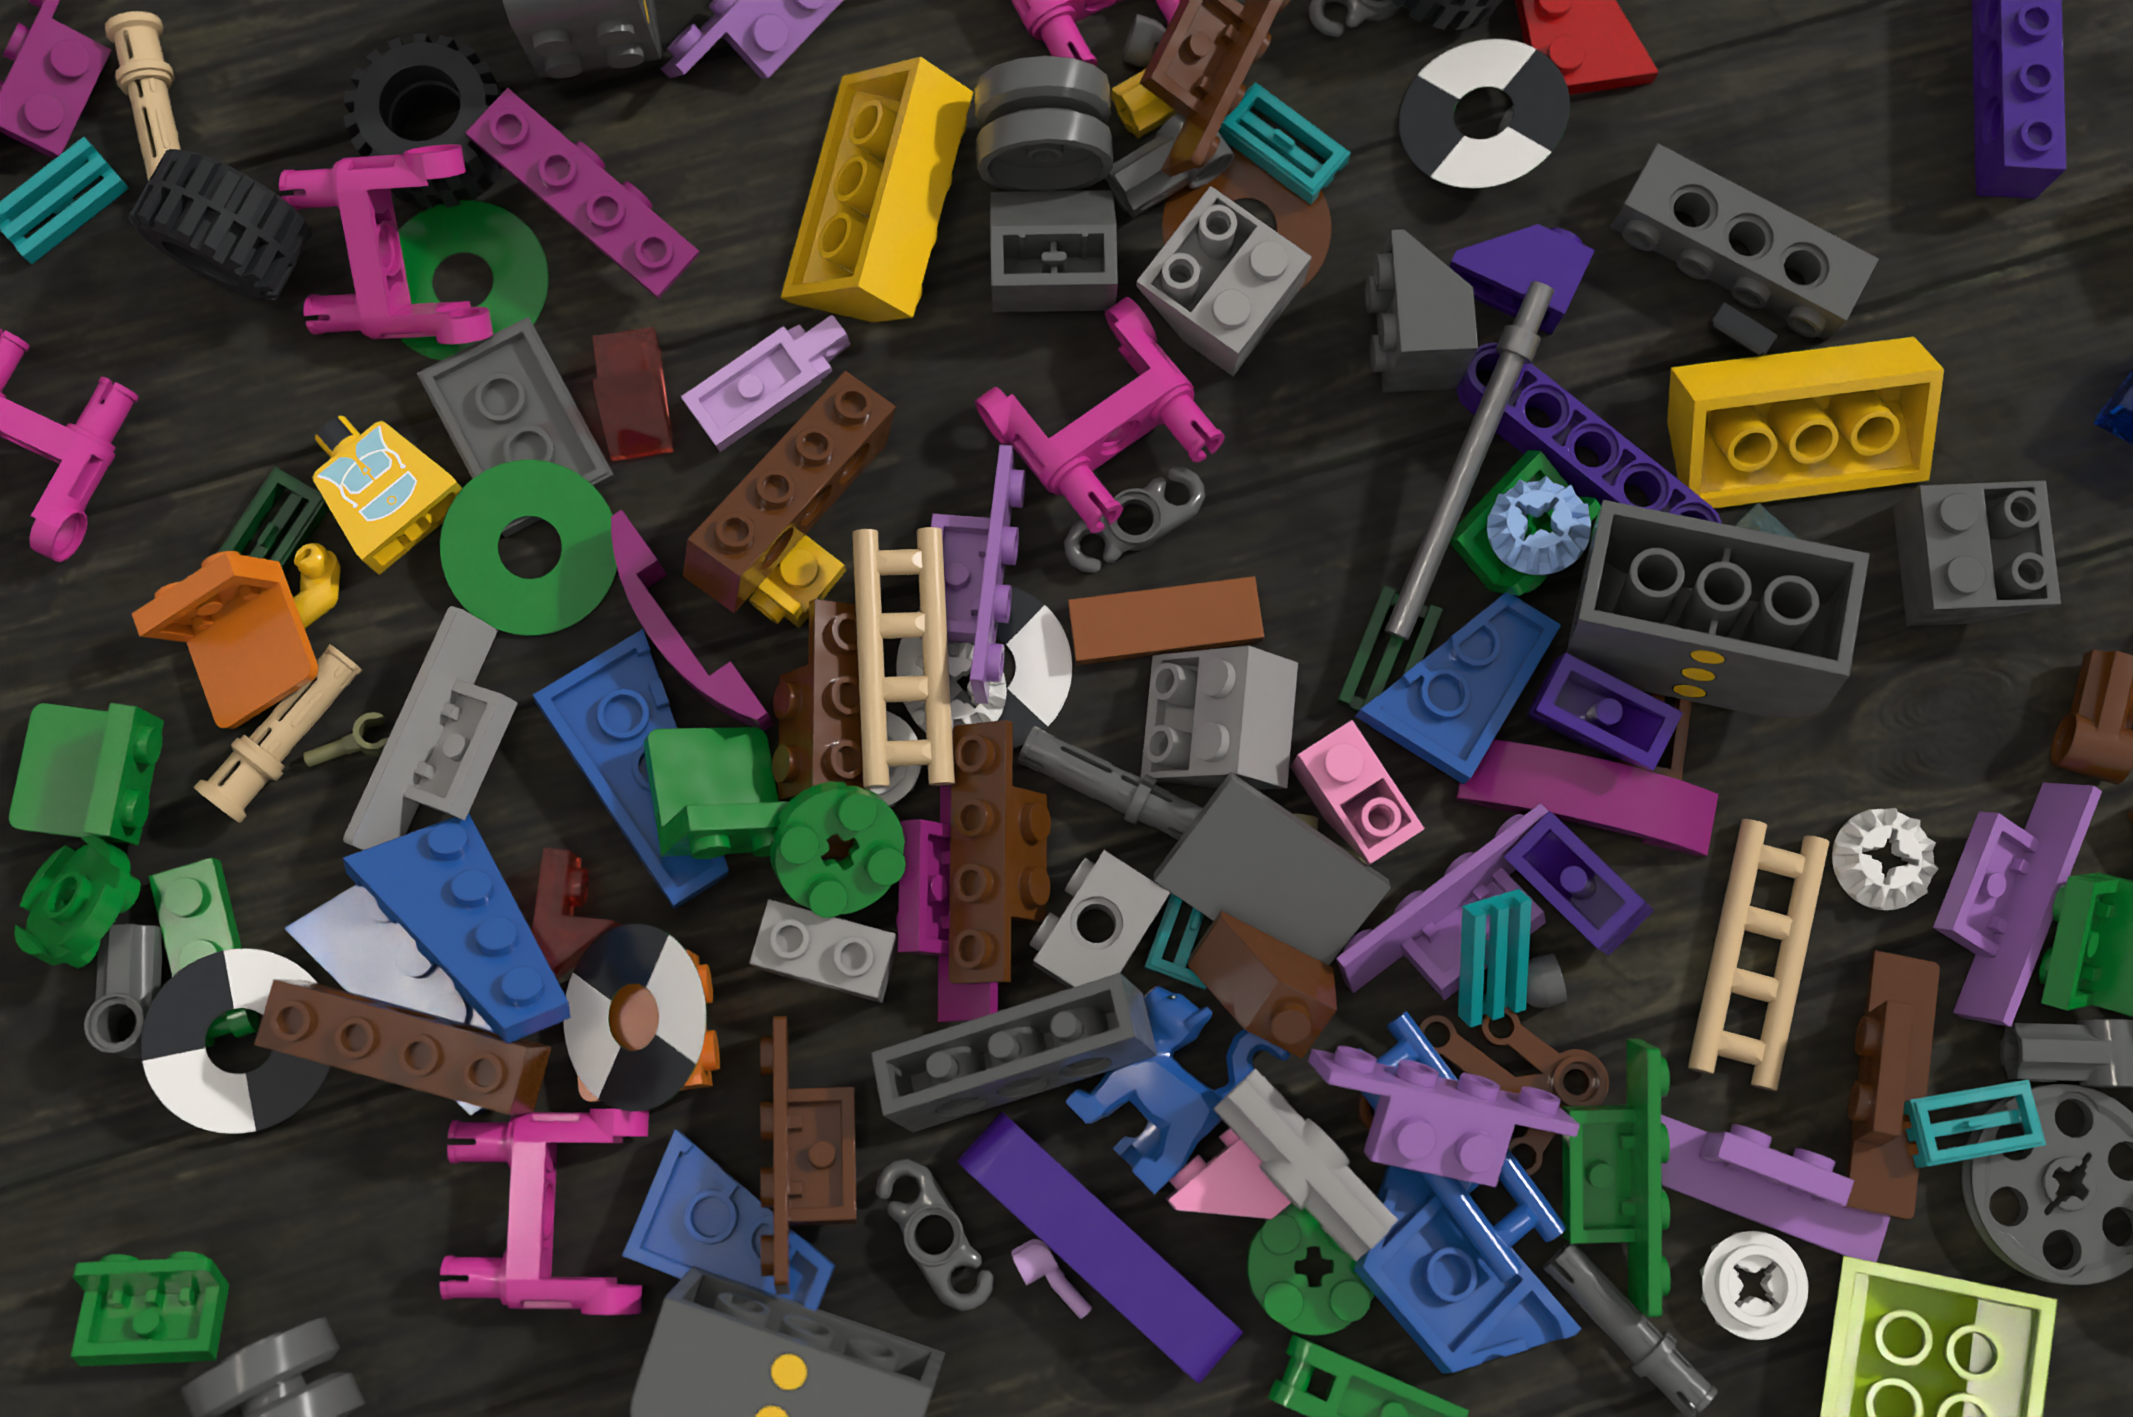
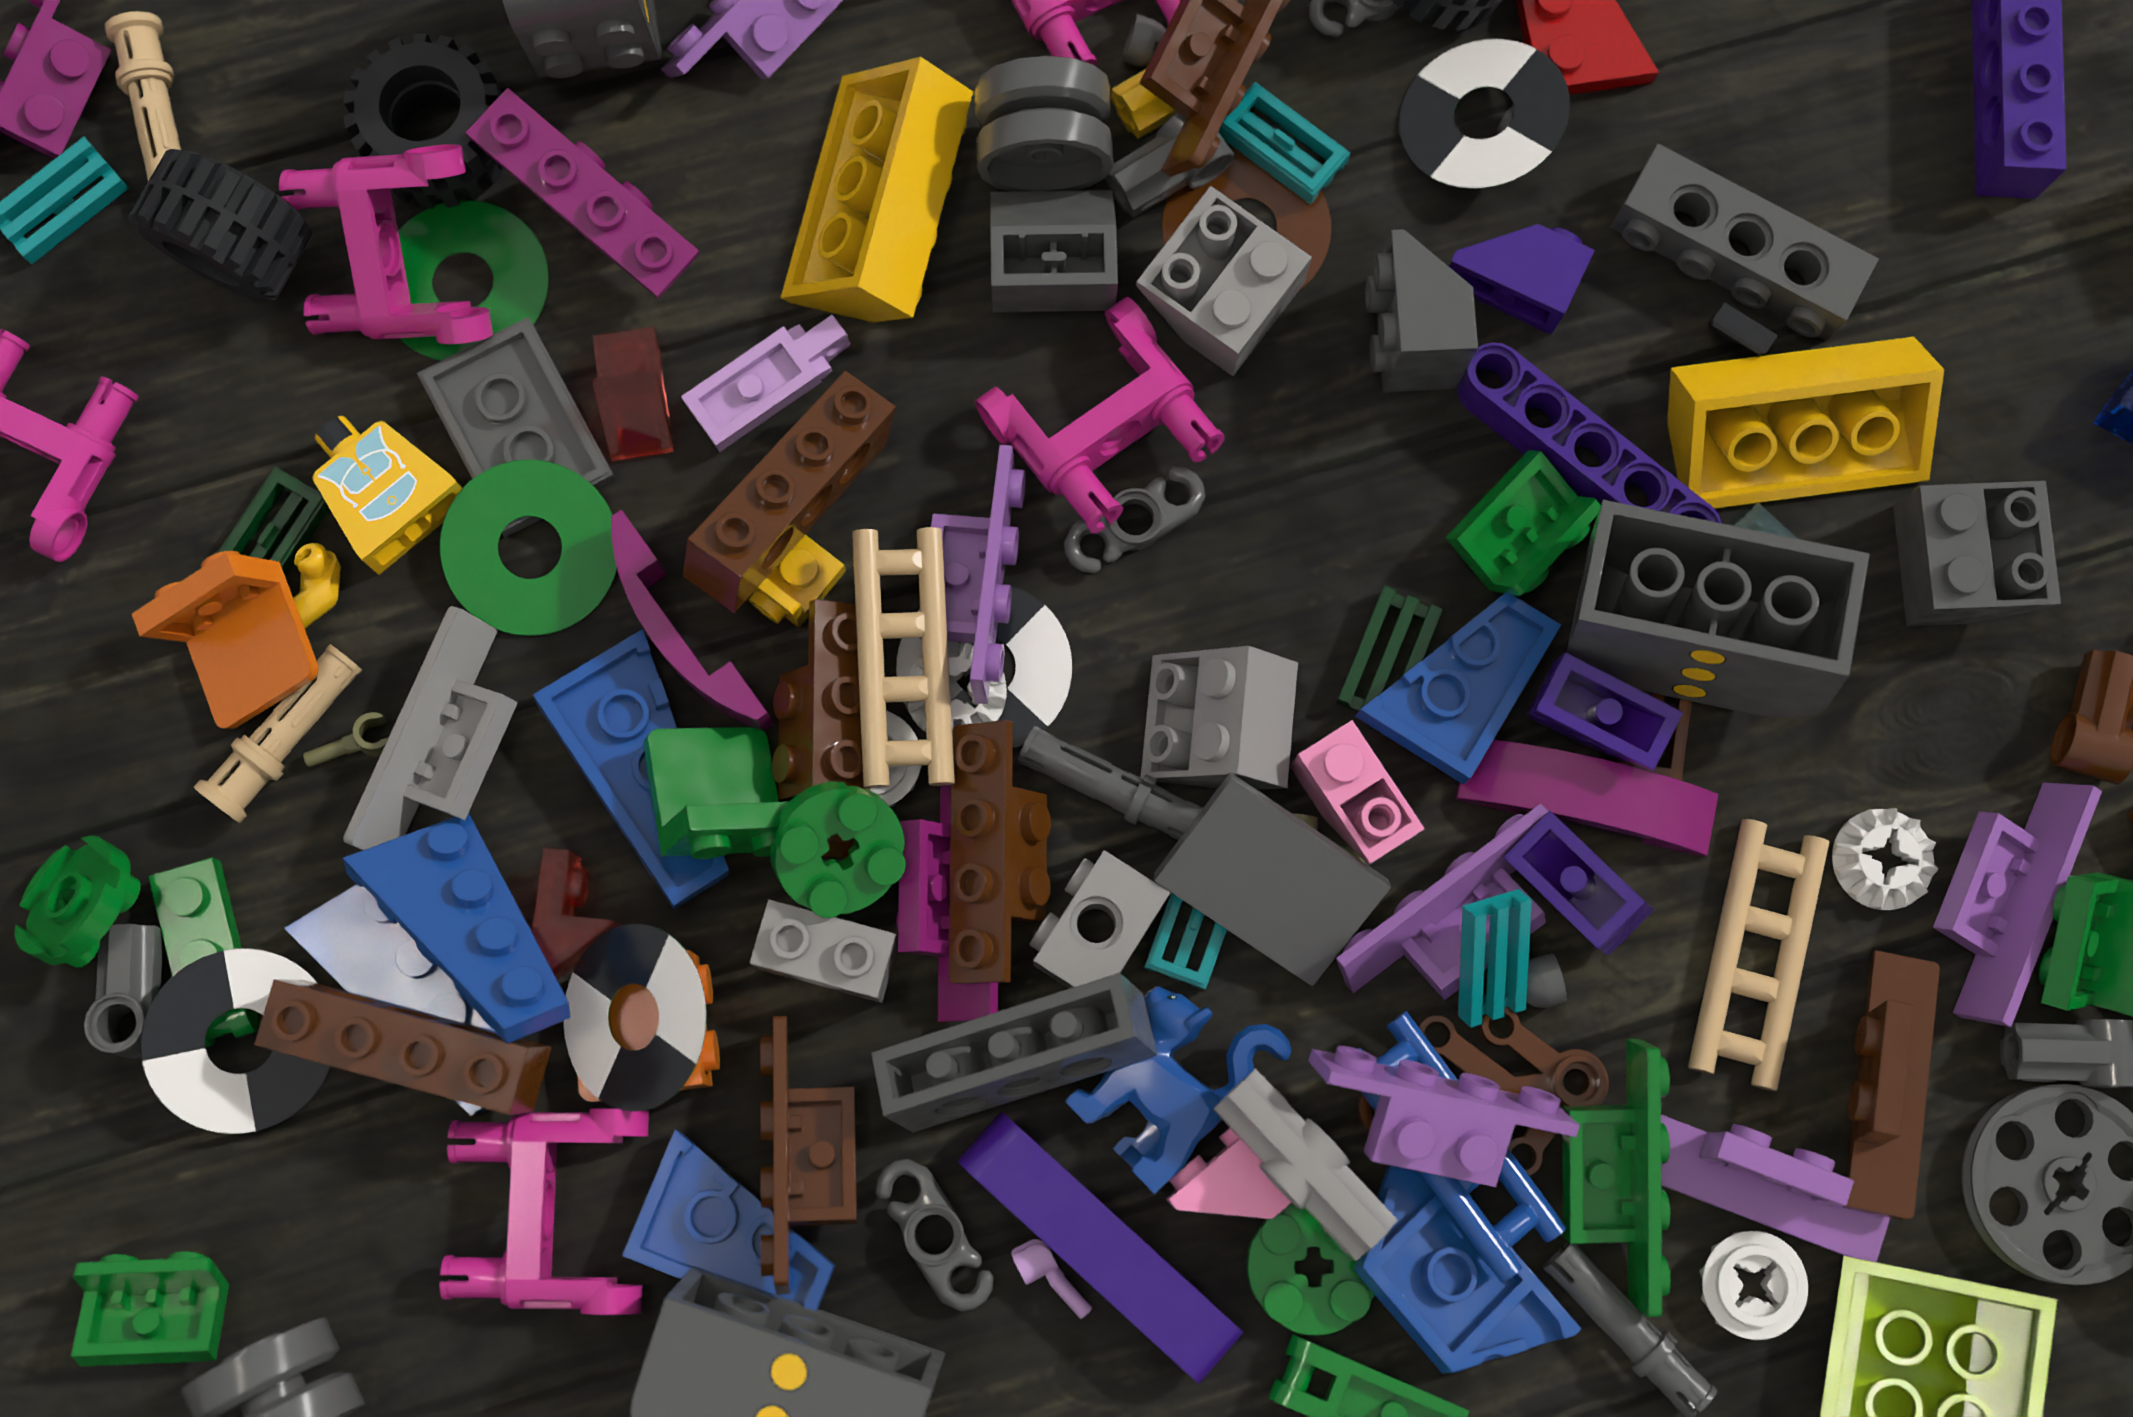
green bracket [9,703,164,846] -> none
dark orange tile [1068,576,1264,665] -> none
reddish brown slope [1188,911,1337,1058] -> none
flat silver bar [1385,281,1554,640] -> none
light blue gear [1487,475,1591,575] -> none
teal tile [1903,1079,2046,1168] -> none

